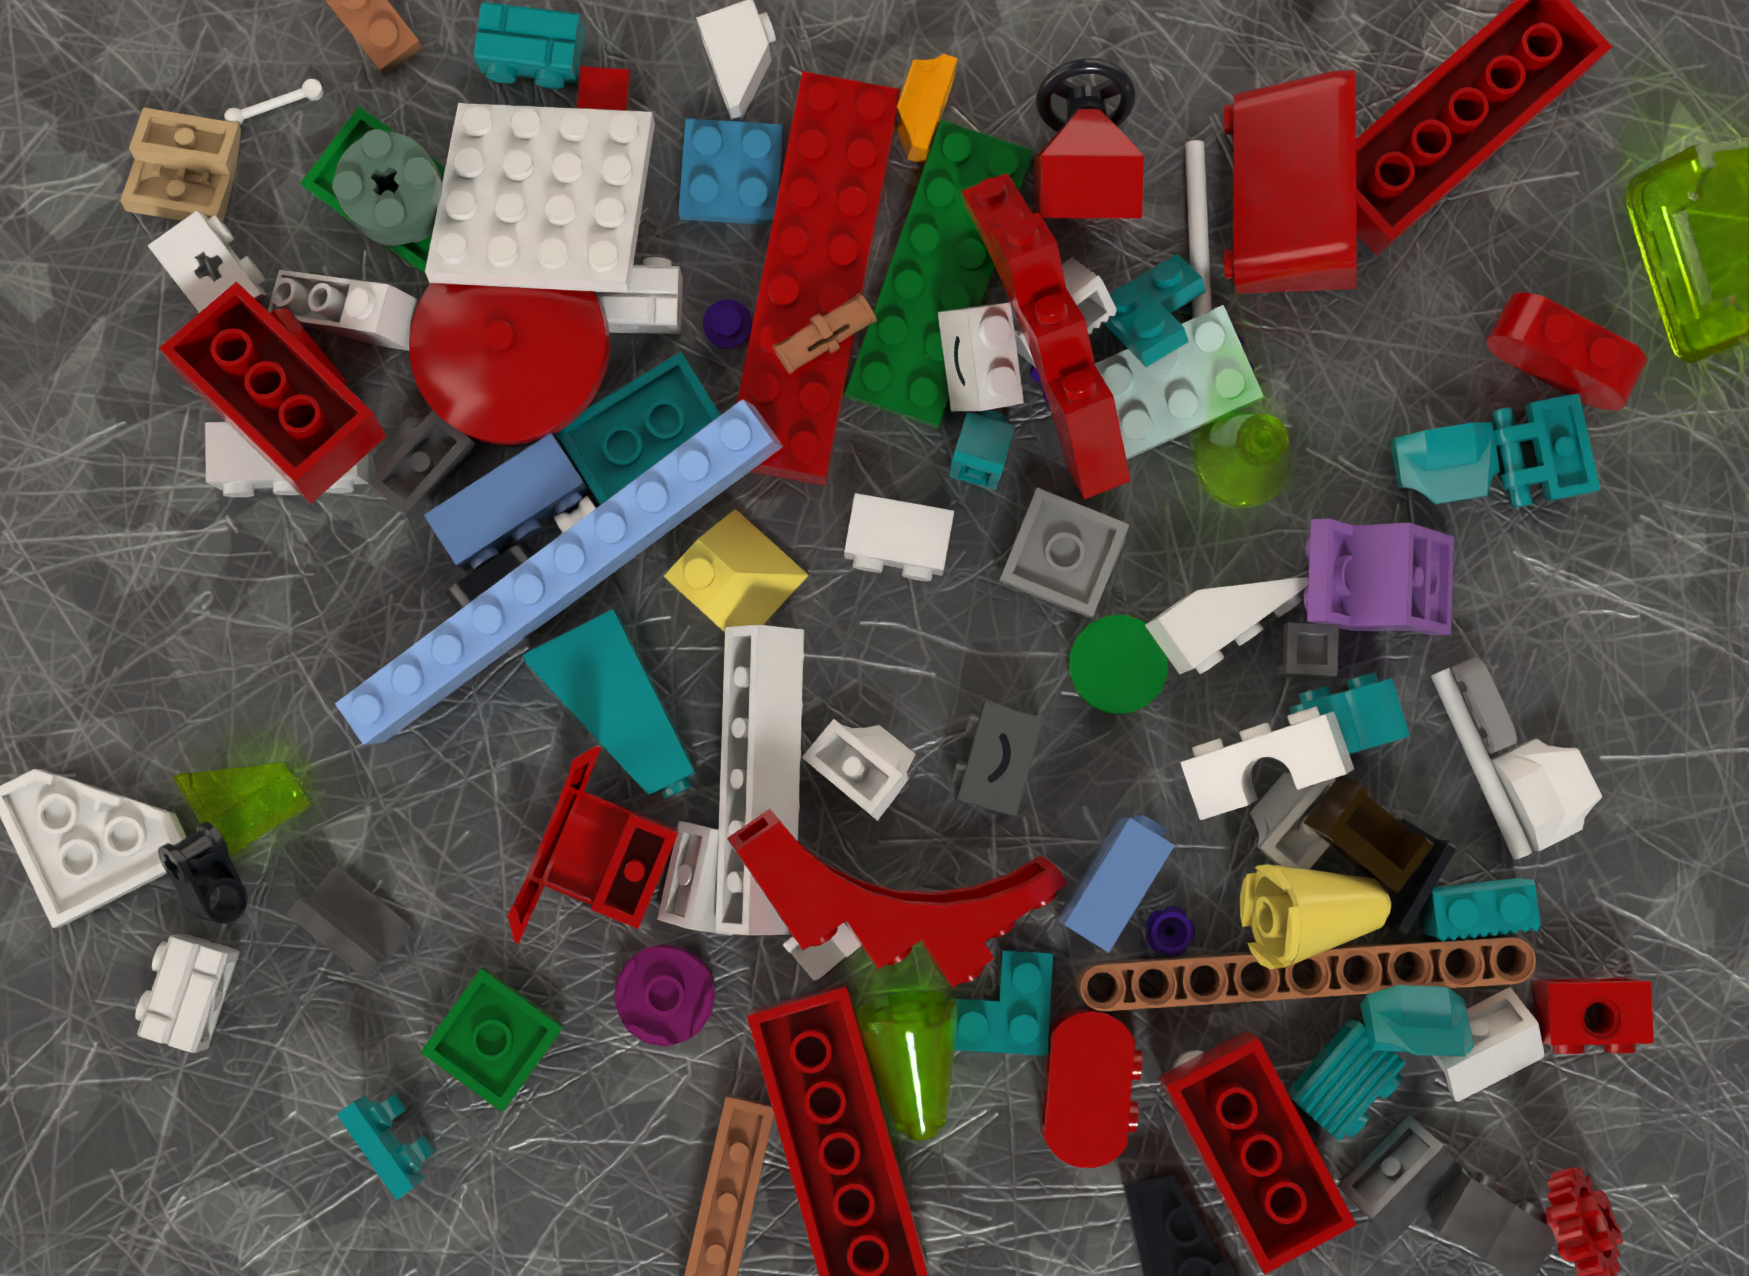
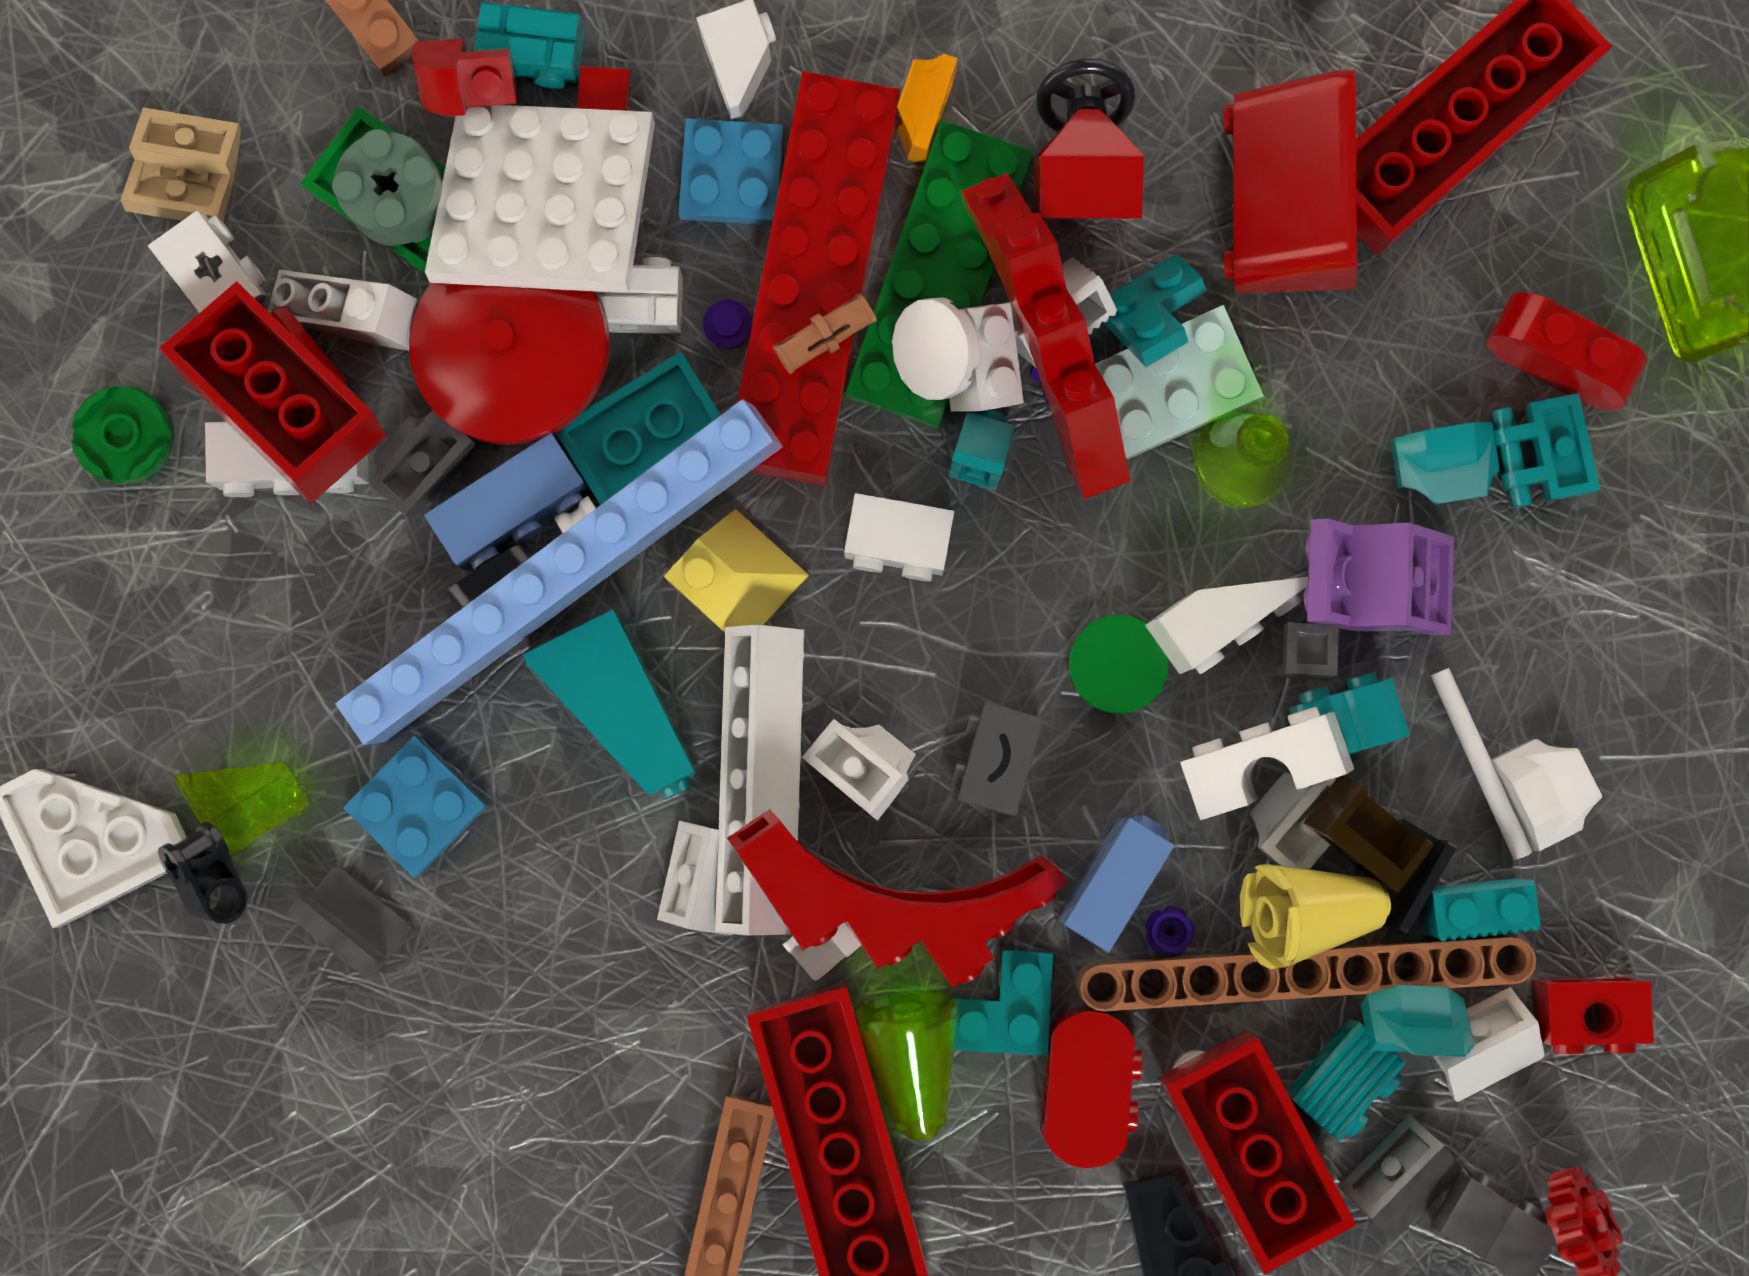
white brick [135,933,240,1053] -> none
white hinge [224,79,324,125] -> none
teal plate [336,1094,436,1201] -> none
green plate [420,967,565,1112] -> none
red piece [507,745,678,944] -> none
magenta tile [614,943,716,1047] -> none
light grey plate [999,488,1130,618] -> none
white bar [1185,140,1212,319] -> none
light grey beam [1451,656,1517,754] -> none
none -> green tile [71,386,175,485]
none -> dark azure plate [343,736,488,878]
none -> red brick [411,38,518,116]
none -> white tile [892,298,980,400]

